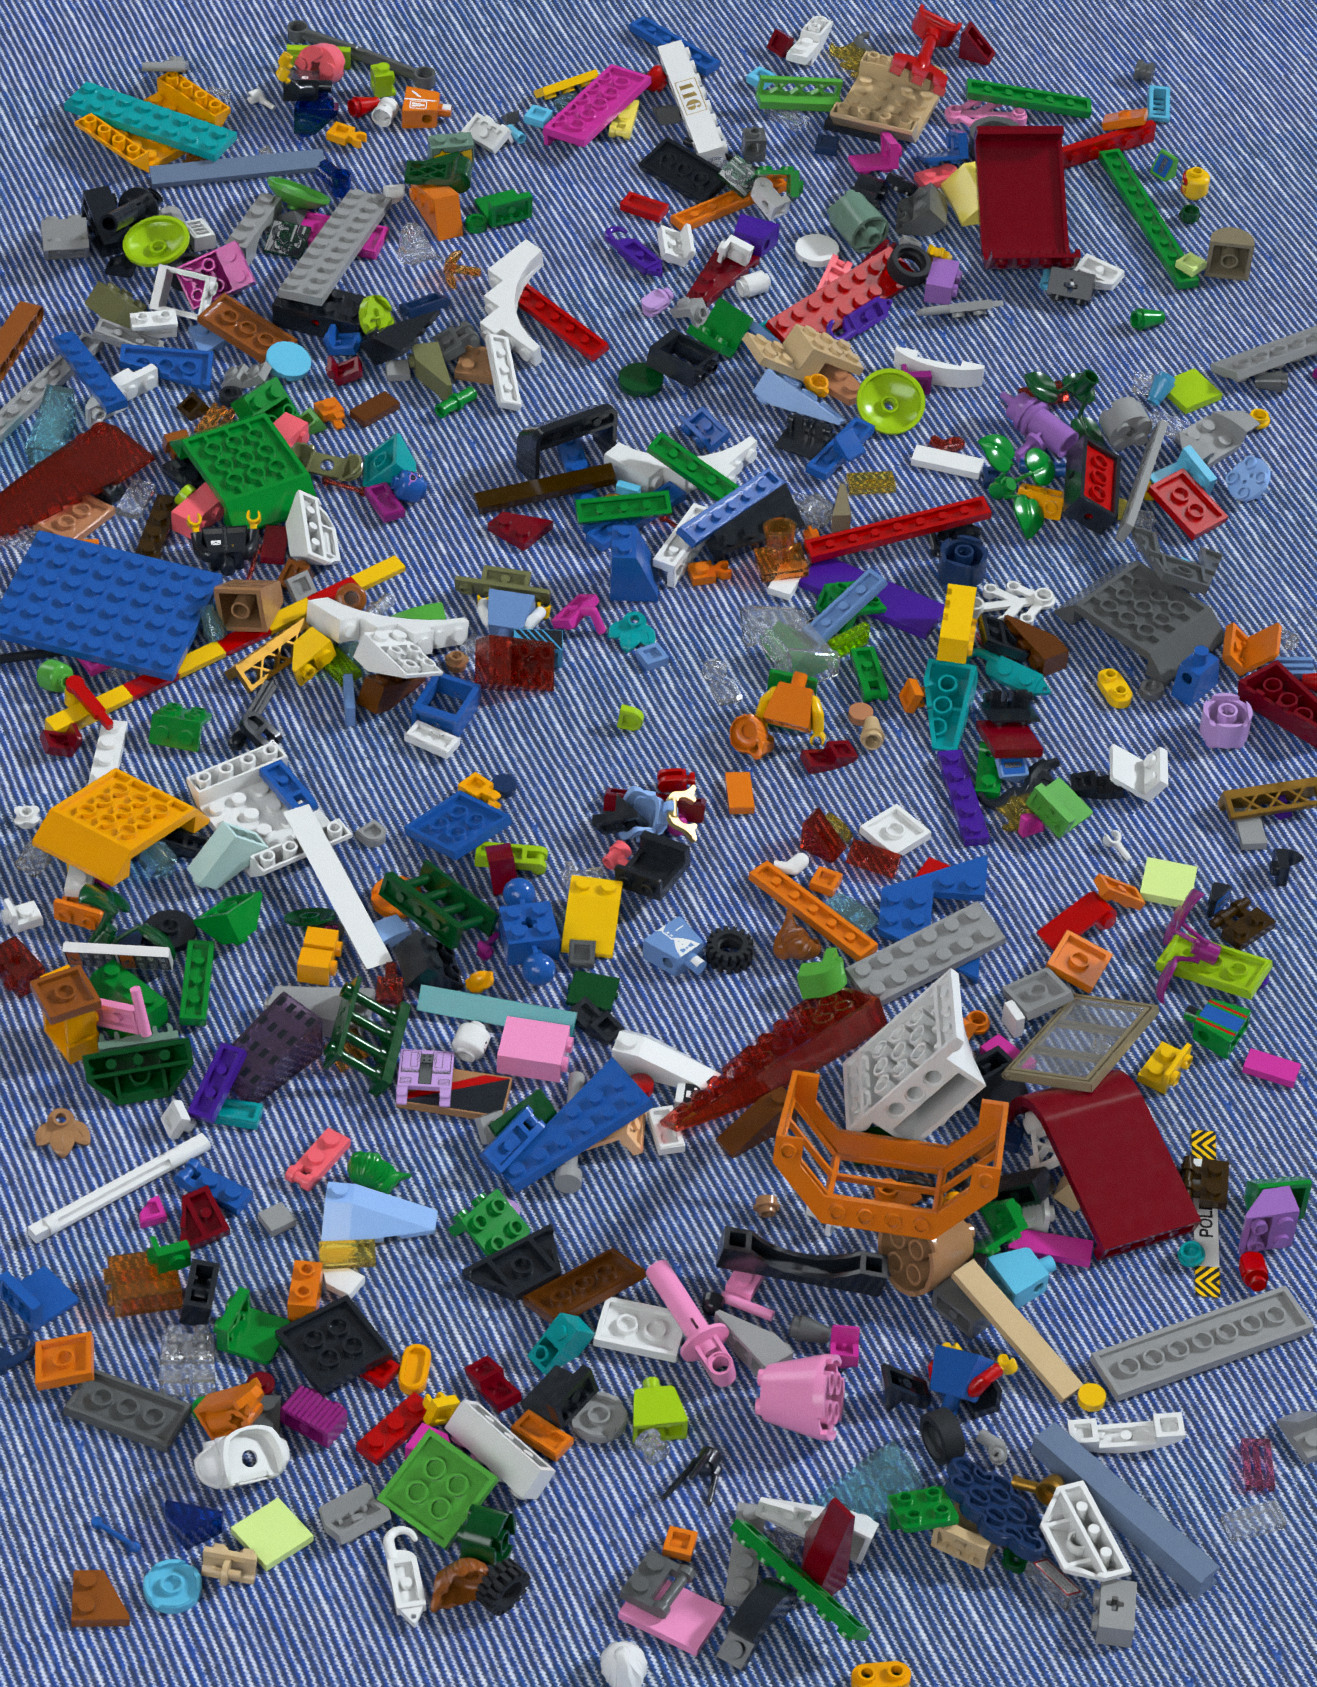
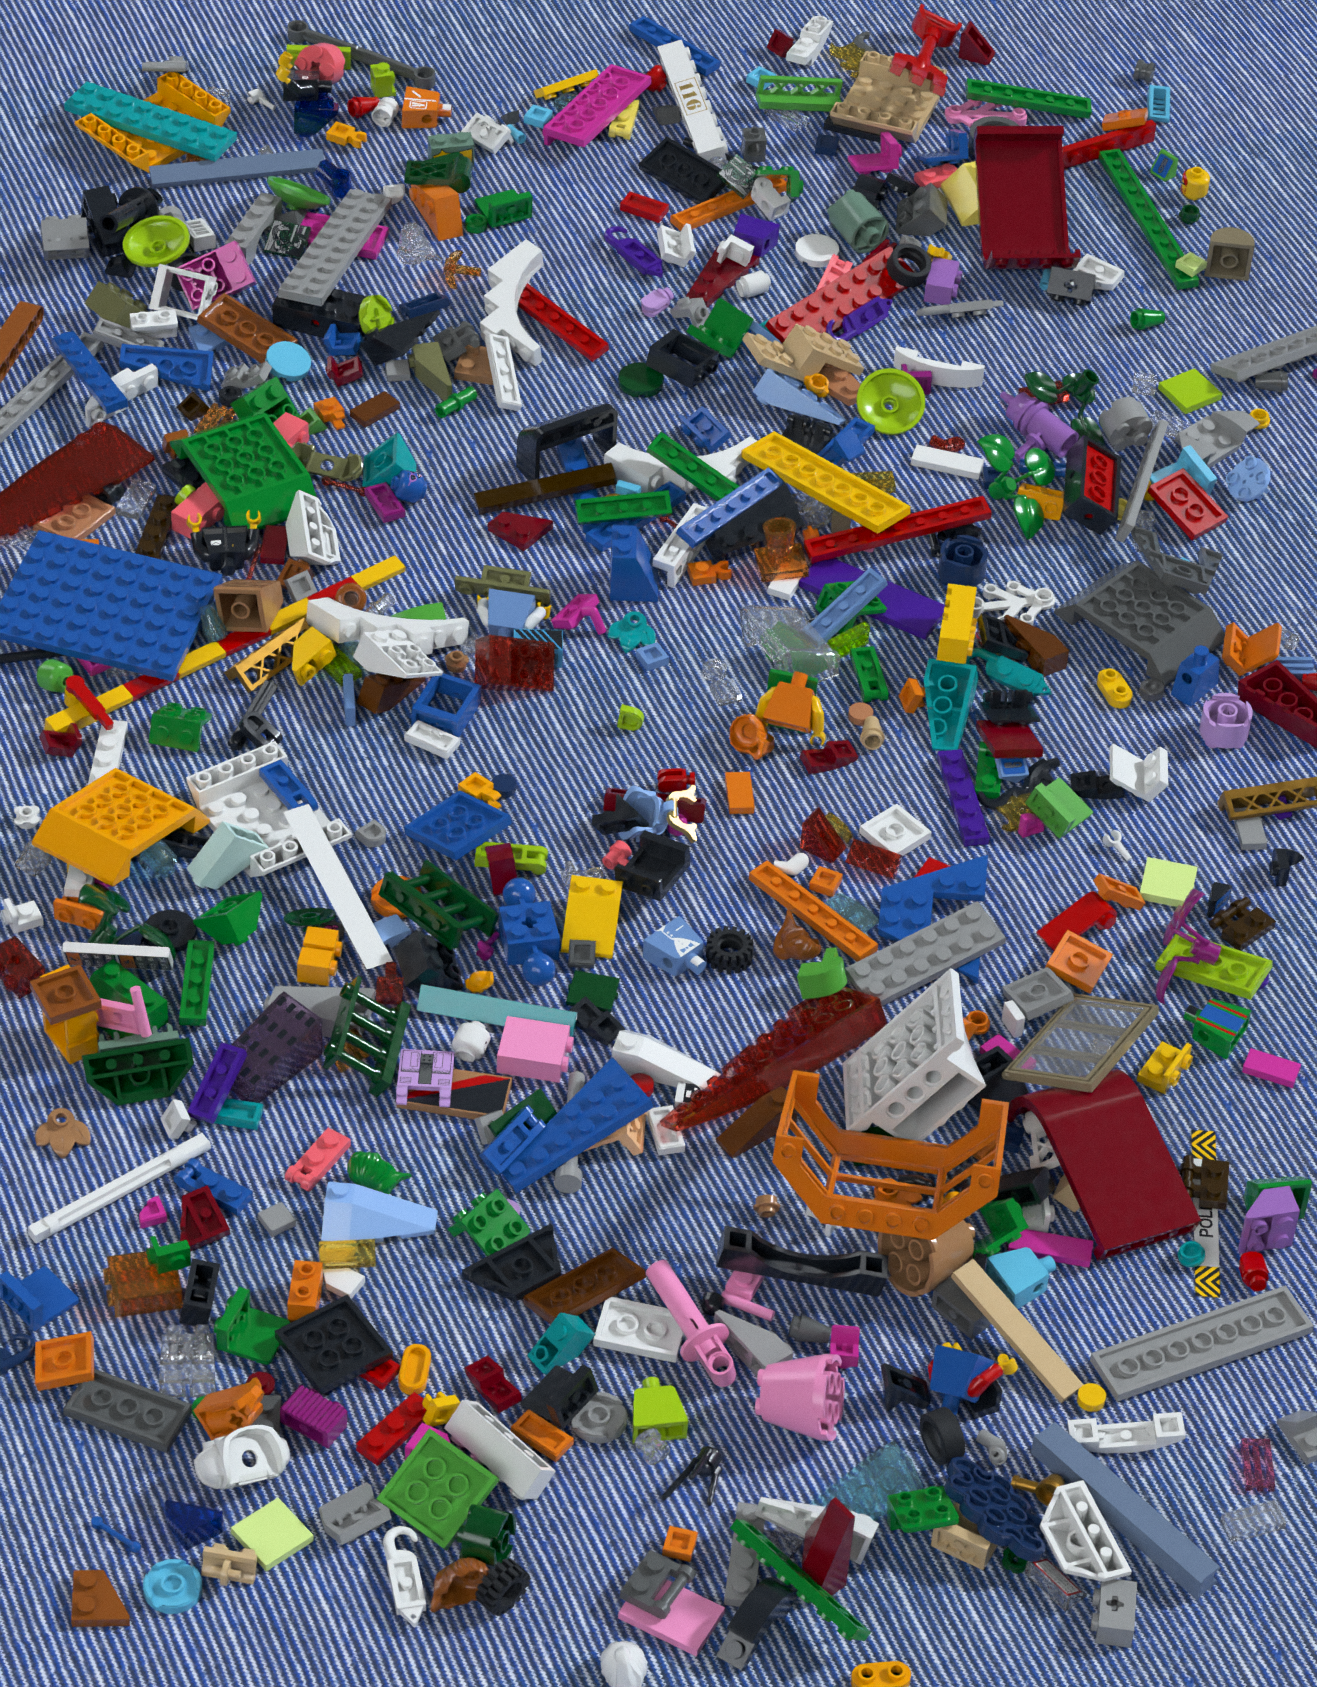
clear light blue wedge [24,384,76,469] -> none
dark azure cone [1146,371,1176,407] -> none
none -> yellow plate [741,431,911,534]

